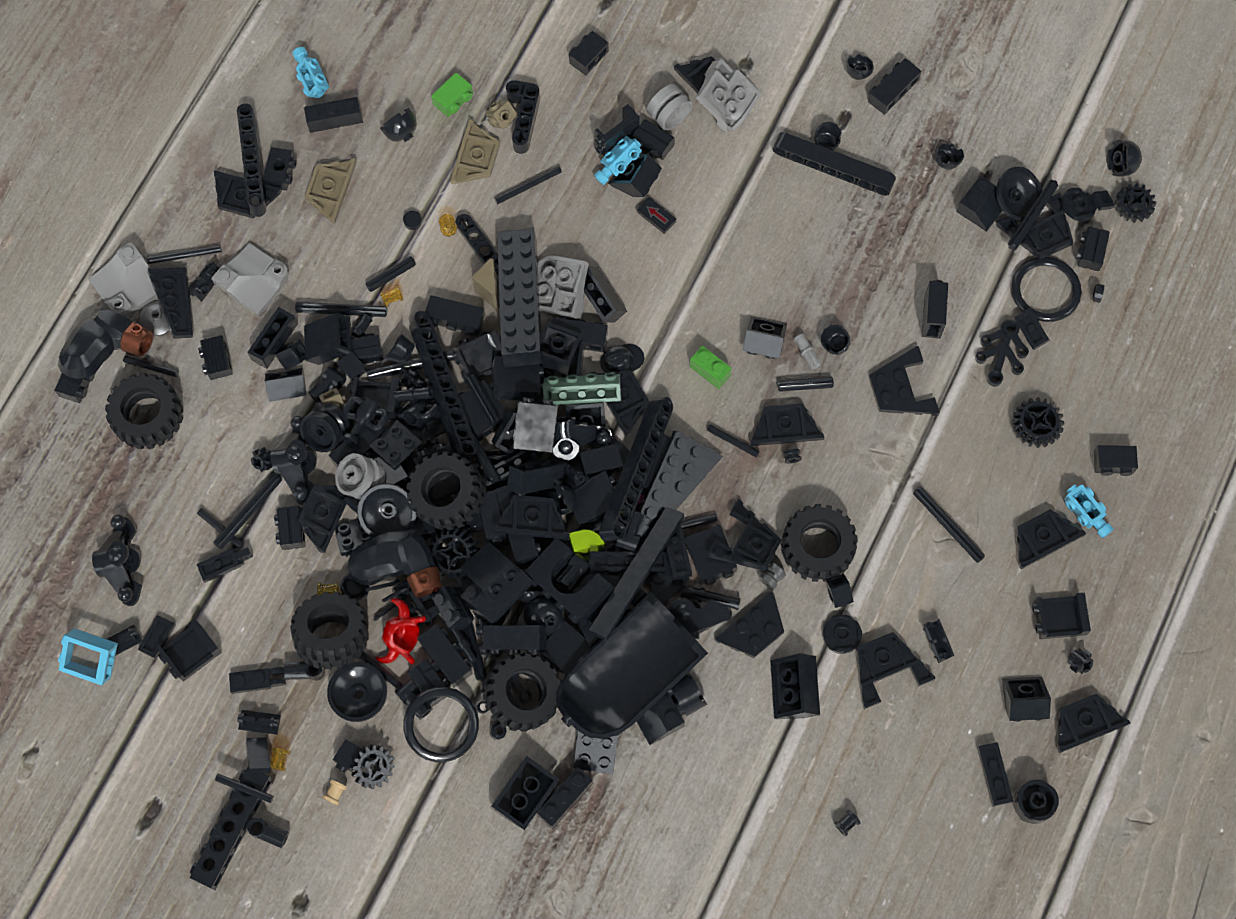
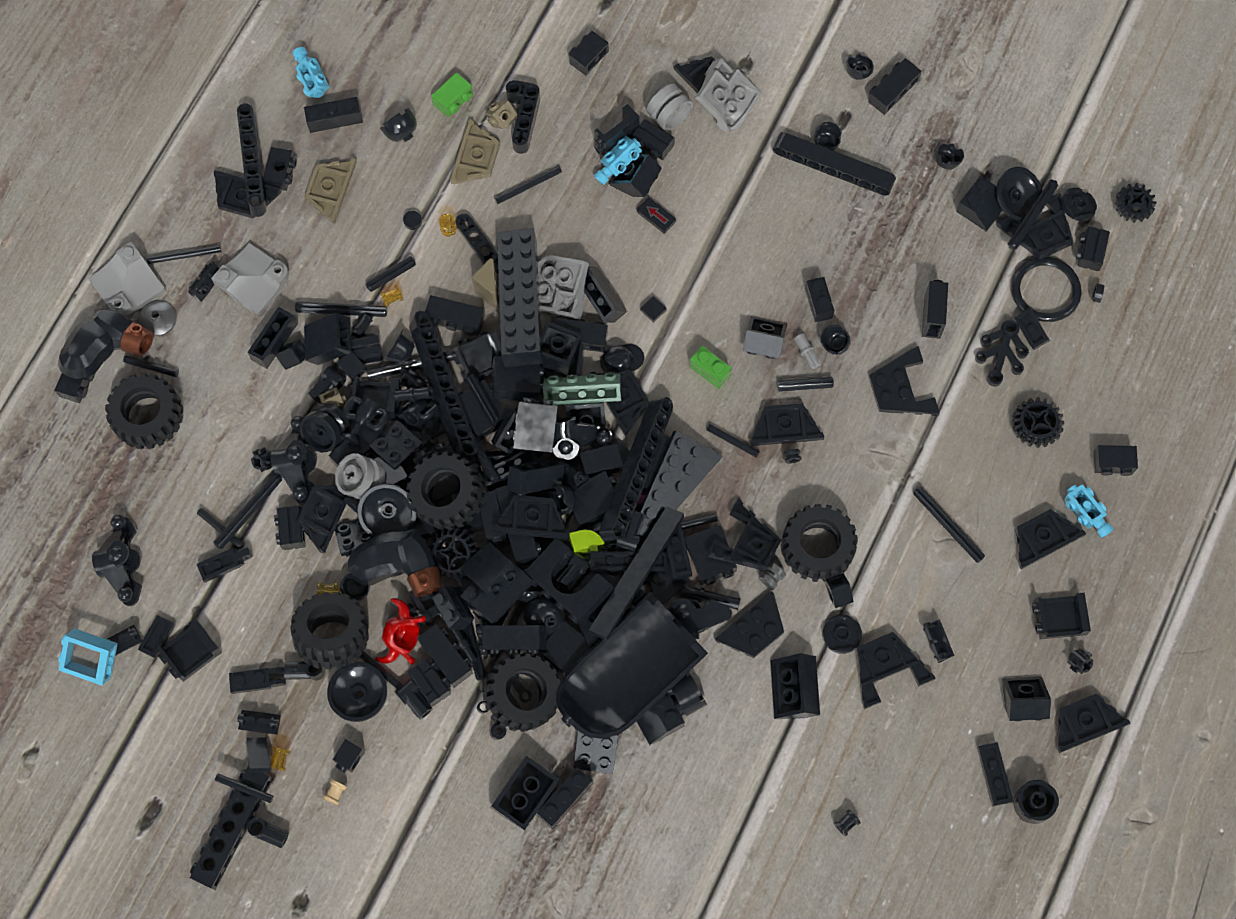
black wing [147,267,193,339] -> none
black brick [198,335,233,380] -> none
panel [264,368,306,402] -> none
black gear [350,744,395,789] -> none
black plant [365,579,412,621] -> none
black wedge [403,687,479,762] -> none
black tile [1091,190,1115,211] -> none
black cylinder [1106,140,1142,177] -> none
none -> black tile [640,296,667,323]
none -> black brick [805,277,835,322]

